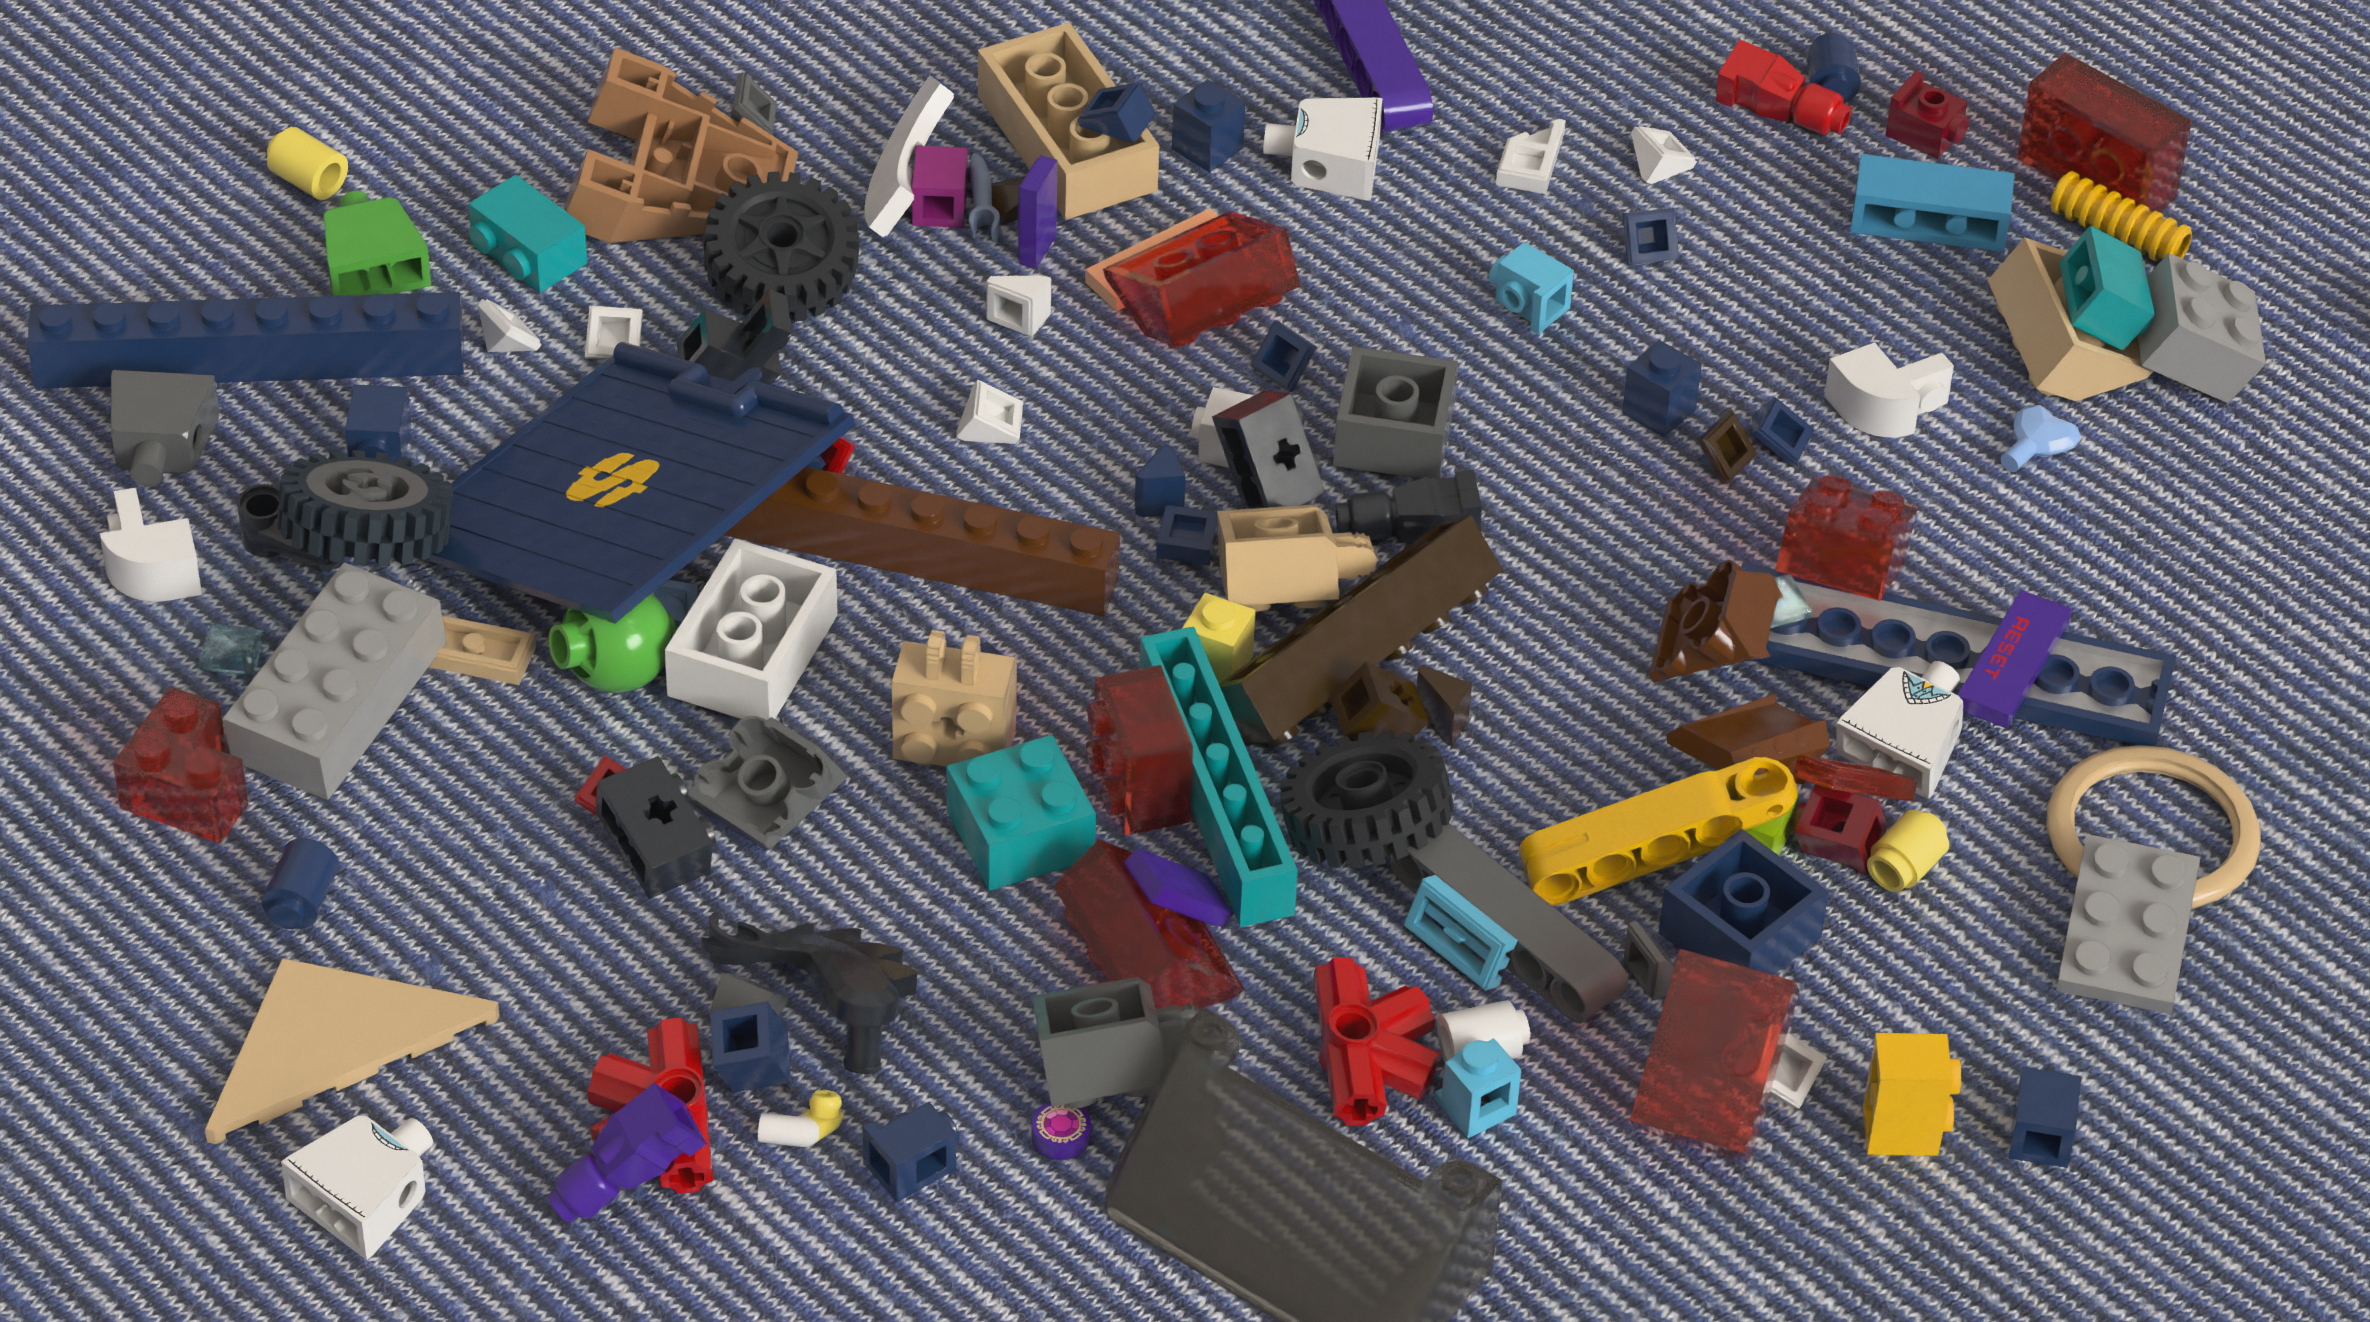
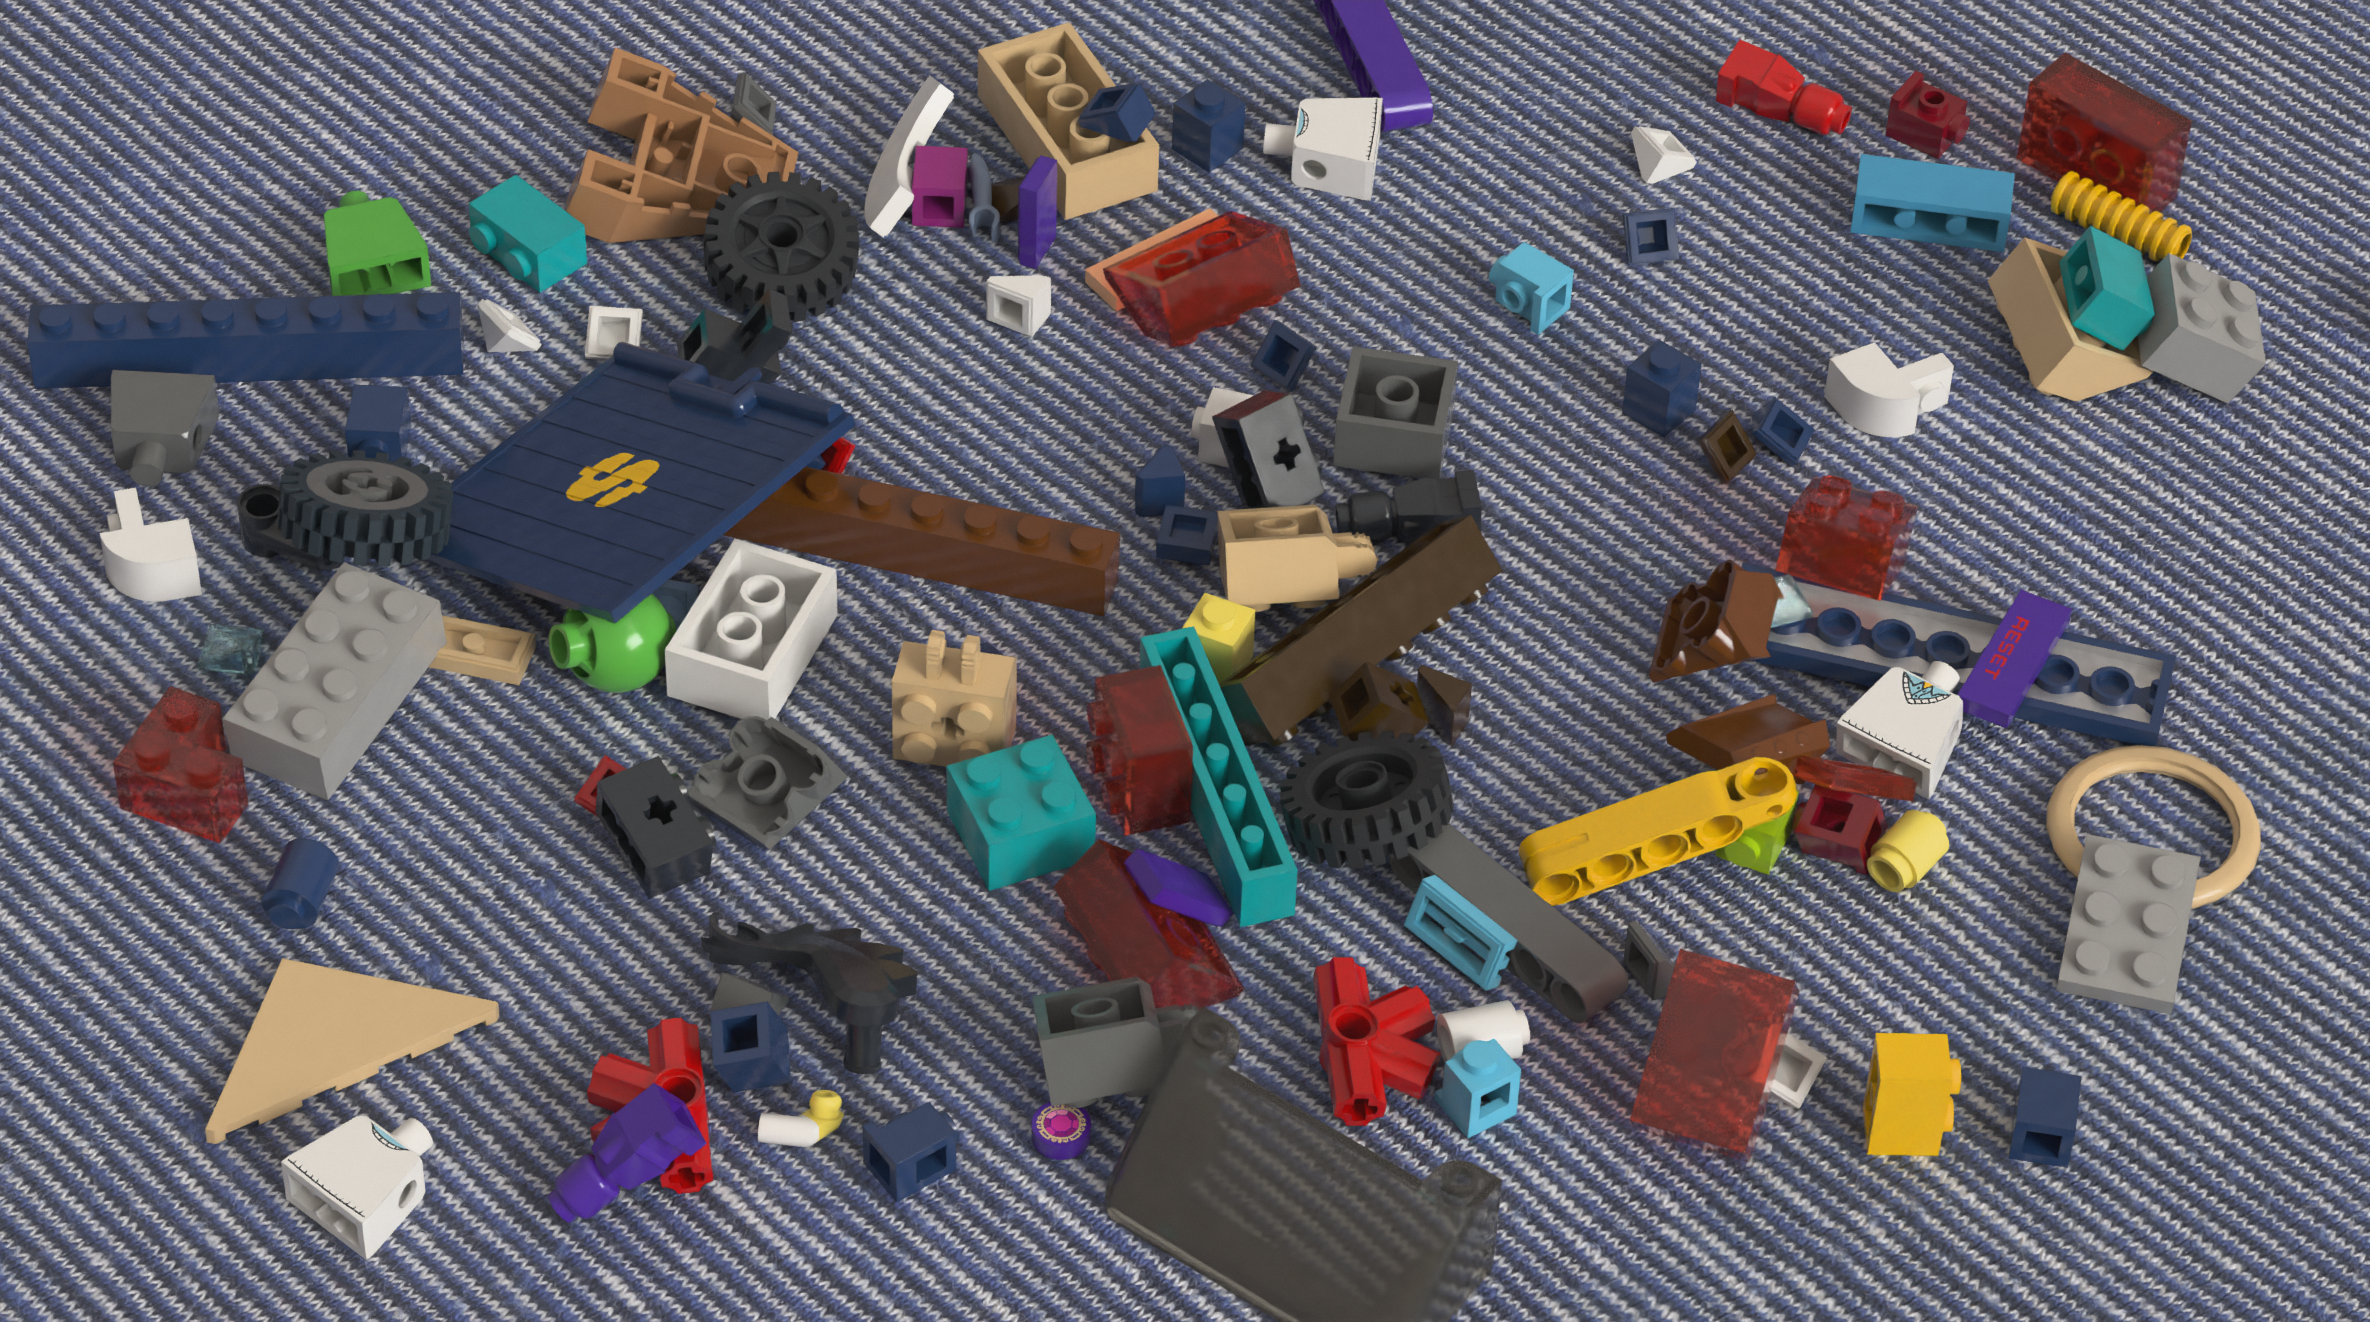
light yellow brick [267,127,348,200] -> none
white slope [956,380,1023,444] -> none
white tile [1496,119,1566,194] -> none
dark blue brick [1658,829,1829,998] -> none
dark blue brick [1806,33,1861,103] -> none
light blue rock [2001,405,2081,472] -> none

